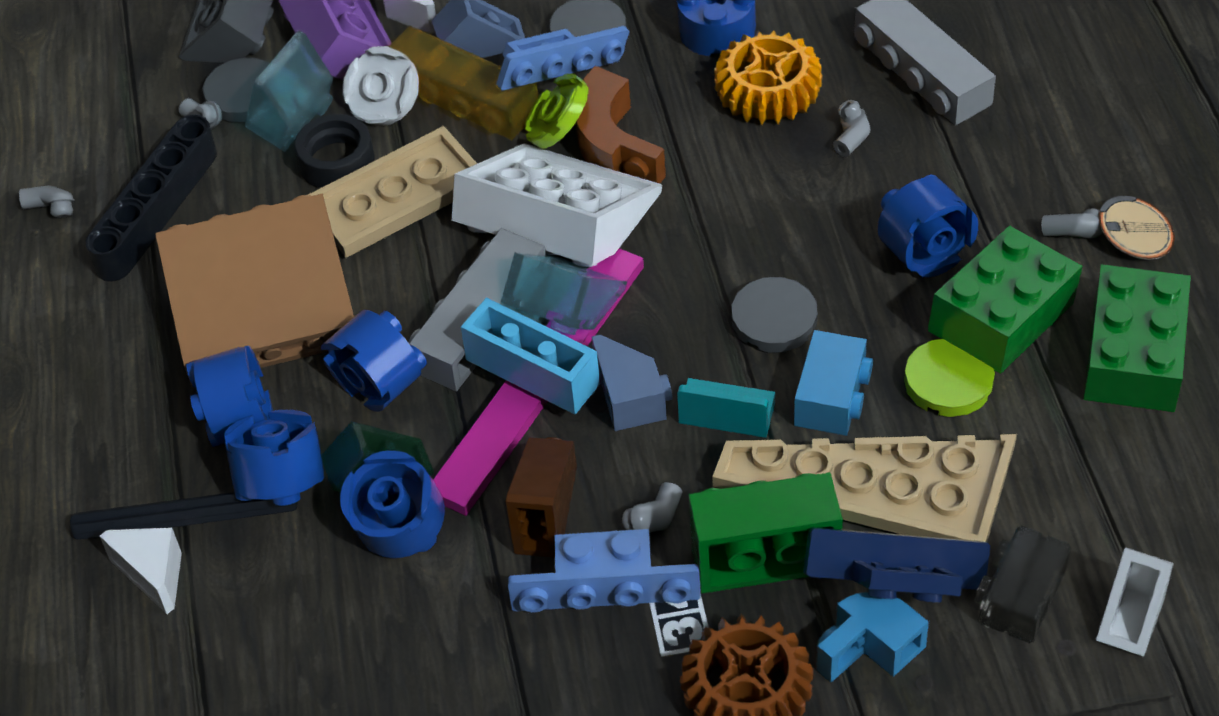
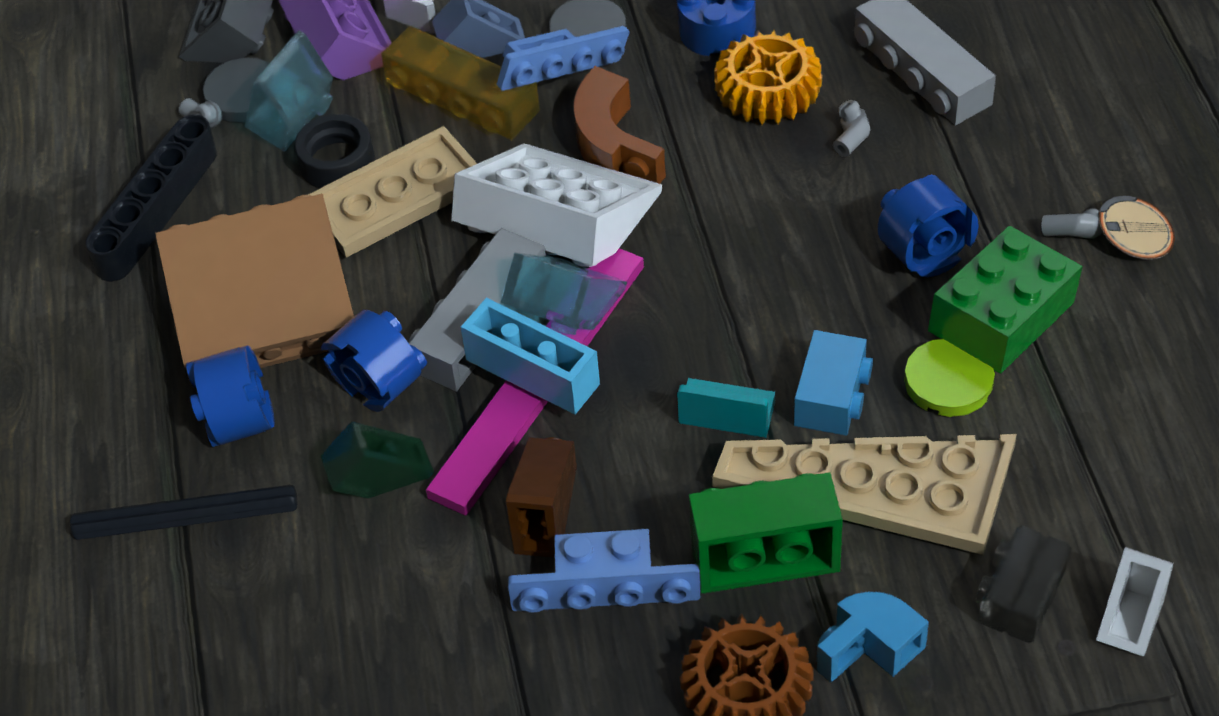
light grey arm [19,186,74,218] -> none
white slope [100,528,182,614] -> none
blue brick [224,410,324,506] -> none
blue brick [340,451,445,558] -> none
white tile [343,46,419,126] -> none
lime tile [525,73,588,149] -> none
sand blue slope [592,335,672,431] -> none
light grey arm [622,482,682,533] -> none
sticker [650,593,708,657] -> none
dark grey tile [732,277,818,353] -> none
dark blue bracket [803,527,990,602] -> none
green brick [1083,264,1191,412] -> none

